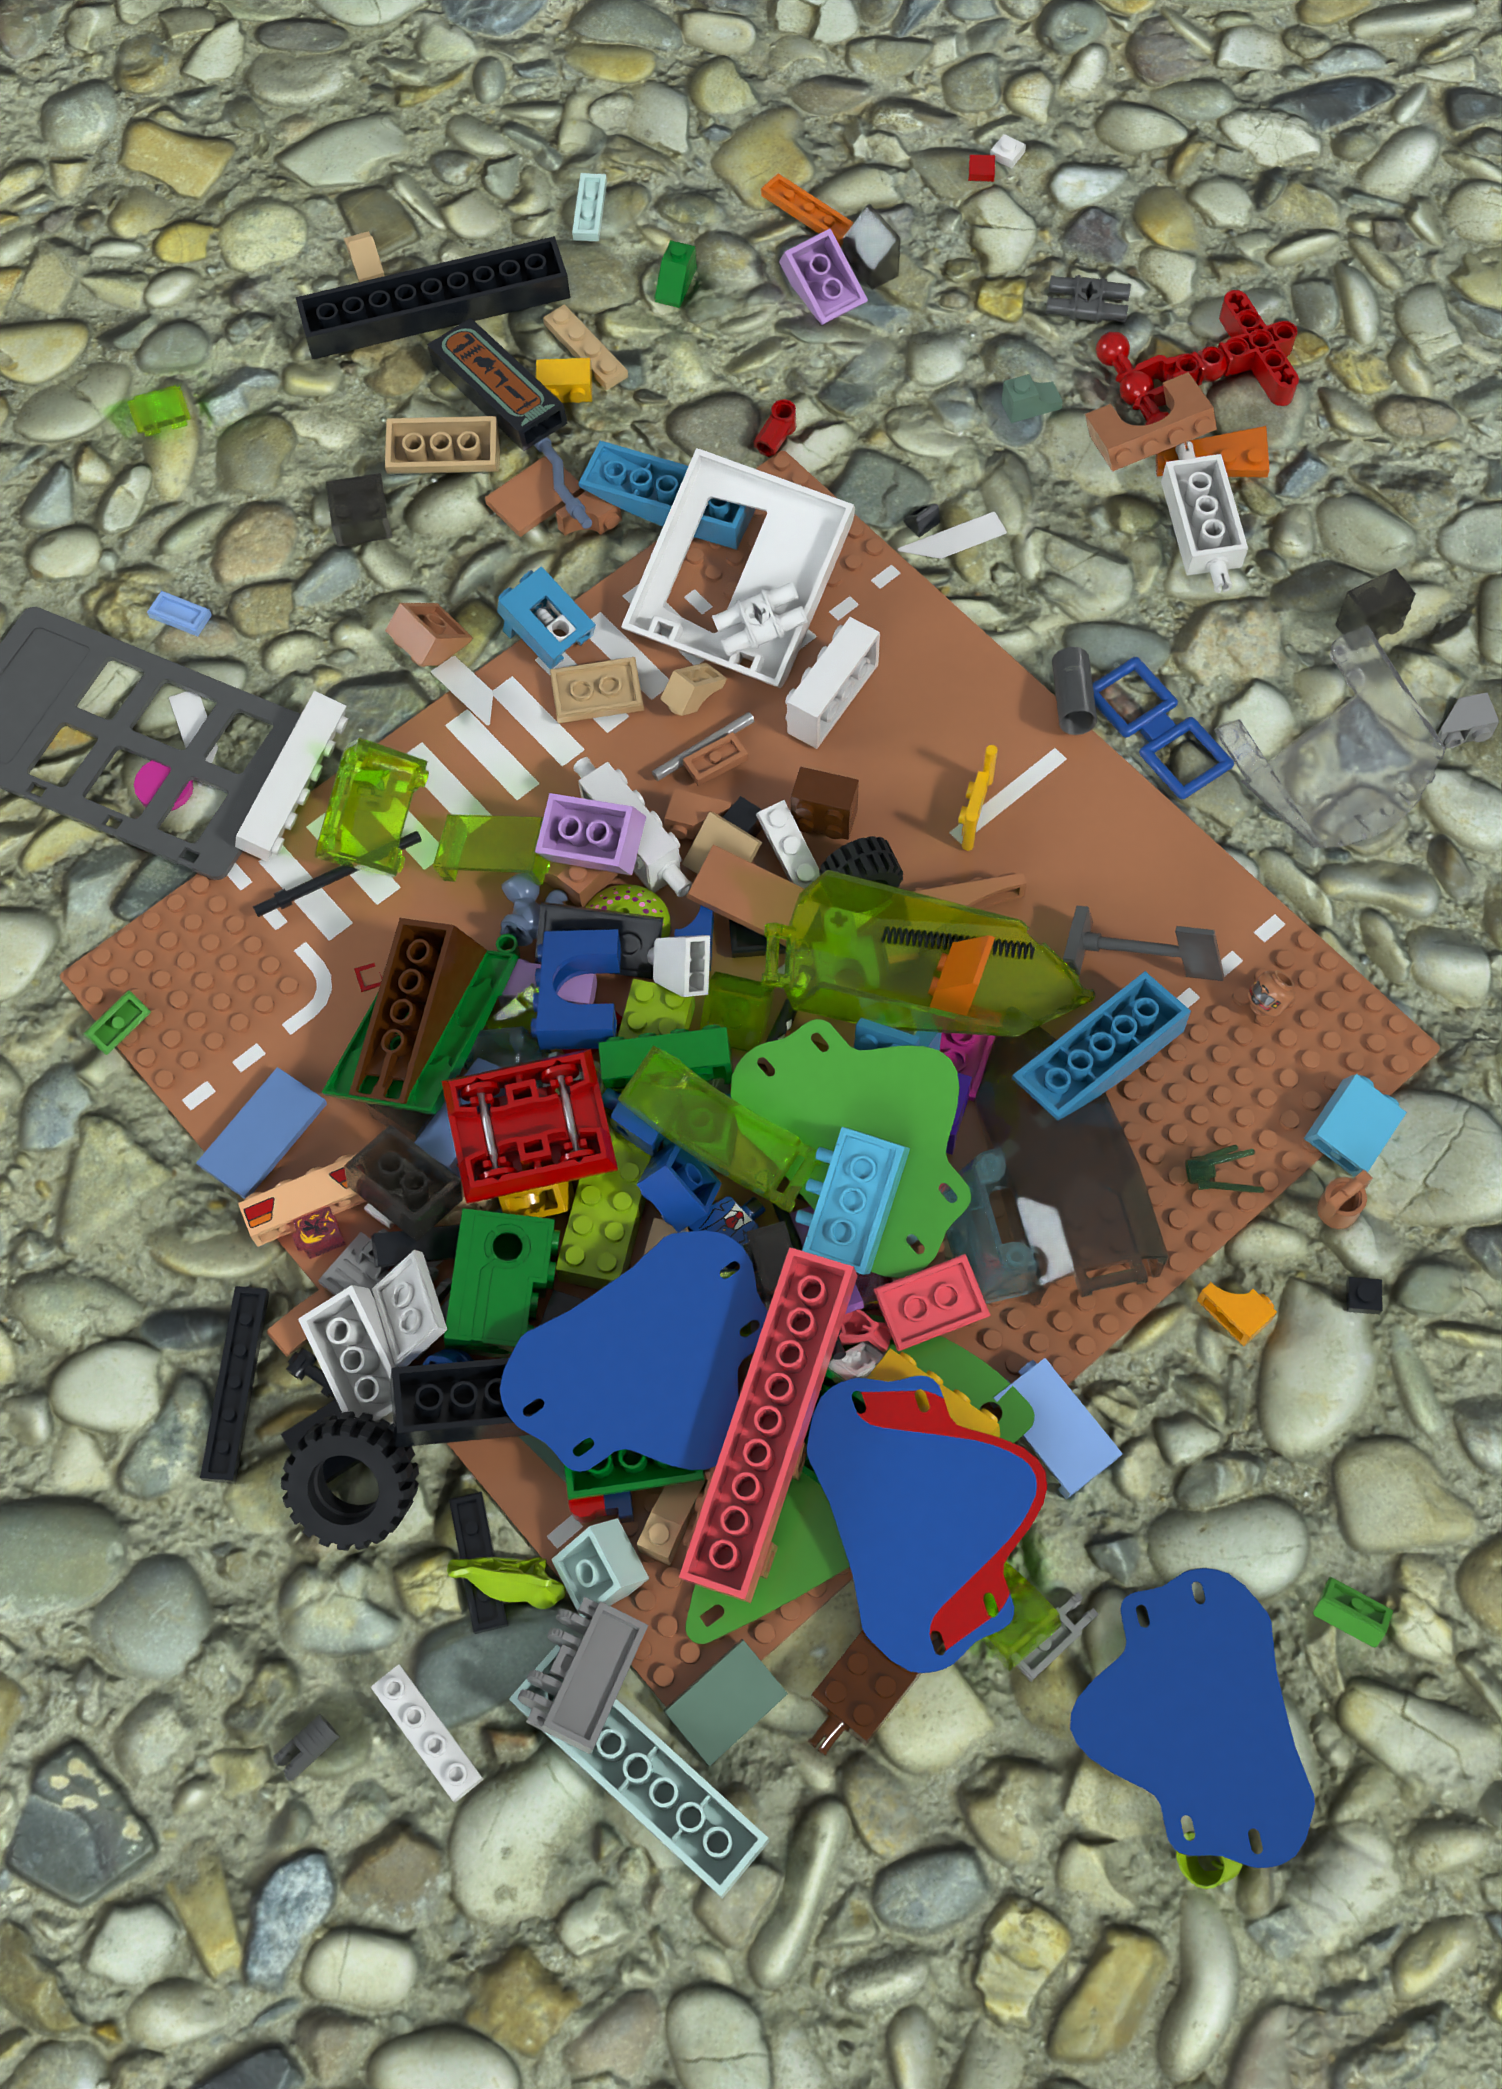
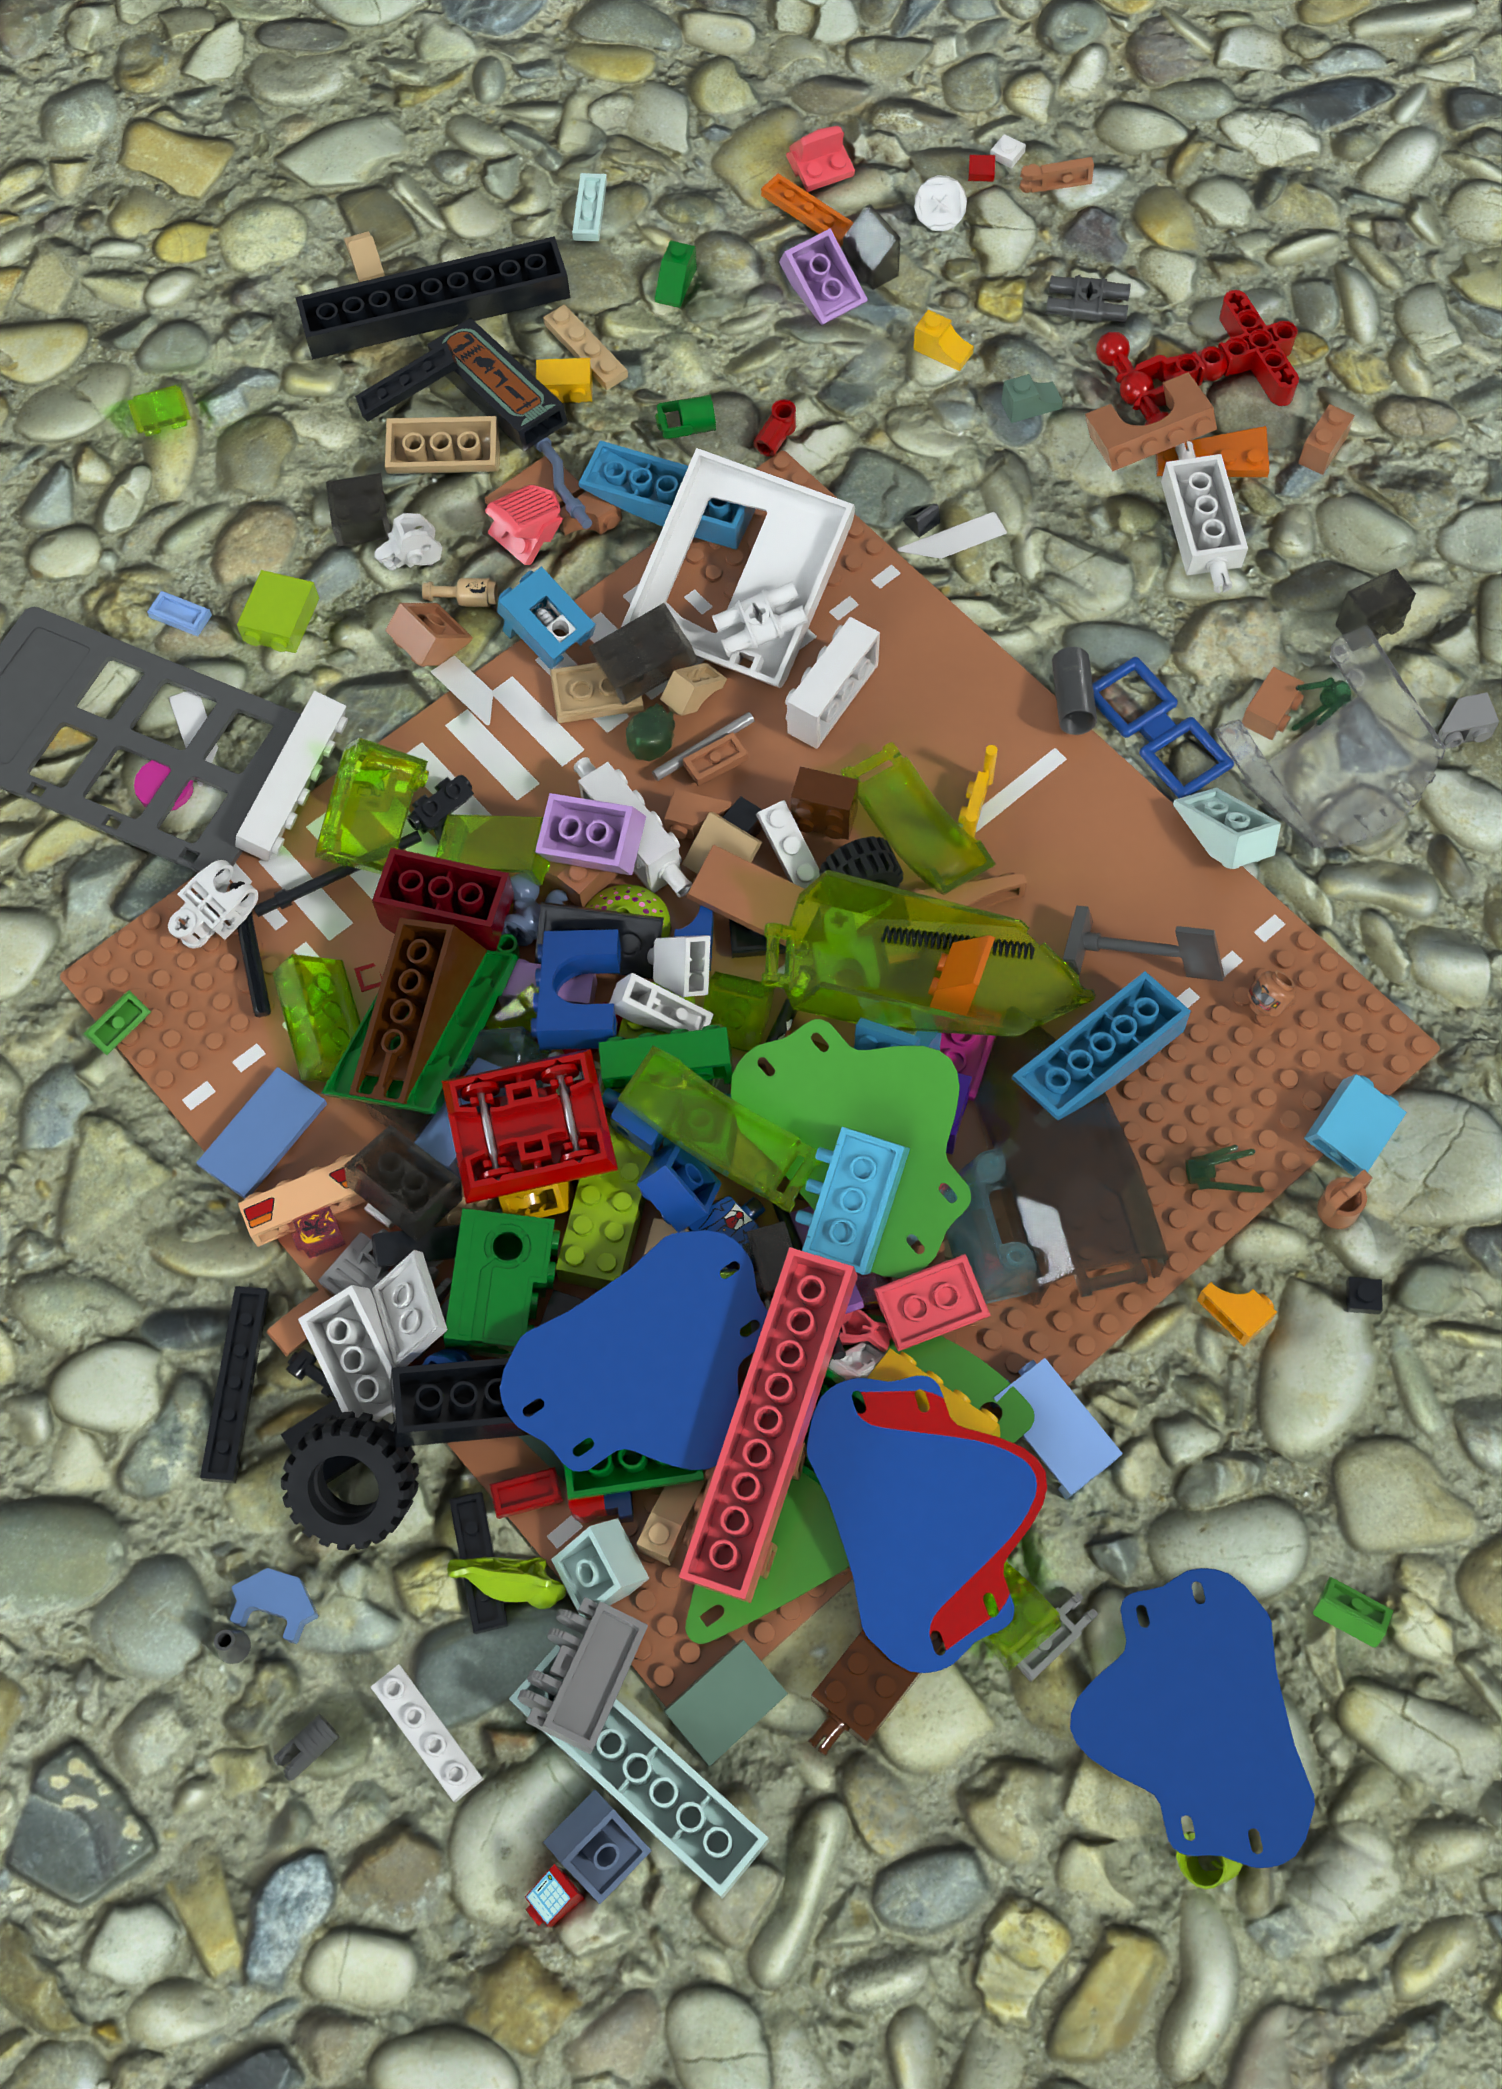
none -> white piece [168,860,258,949]
none -> dark grey cone [214,1629,251,1664]
none -> black axle [229,881,271,1018]
none -> medium blue piece [230,1568,319,1644]
none -> lime brick [237,570,320,653]
none -> clear neon green slope [272,954,360,1082]
none -> black plate [355,342,459,422]
none -> dark red brick [372,848,514,951]
none -> white hinge [374,513,442,571]
none -> black brick [406,775,474,846]
none -> tan piece [422,578,498,607]
none -> coral piece [485,485,563,565]
none -> red tile [489,1467,563,1519]
none -> slope [525,1864,584,1928]
none -> sand blue slope [543,1789,652,1904]
none -> clear smoke brick [589,603,698,706]
none -> white slope [609,973,714,1033]
none -> clear green hair [626,703,675,762]
none -> green piece [655,394,716,439]
none -> coral piece [786,126,855,192]
none -> clear neon green windscreen [841,742,996,895]
none -> yellow arch [913,309,974,371]
none -> white tile [914,175,967,231]
none -> nougat hinge [1019,157,1094,193]
none -> light aqua slope [1173,787,1281,869]
none -> nougat brick [1241,667,1305,740]
none -> clear green plant [1292,677,1352,731]
none -> nougat brick [1298,404,1355,475]

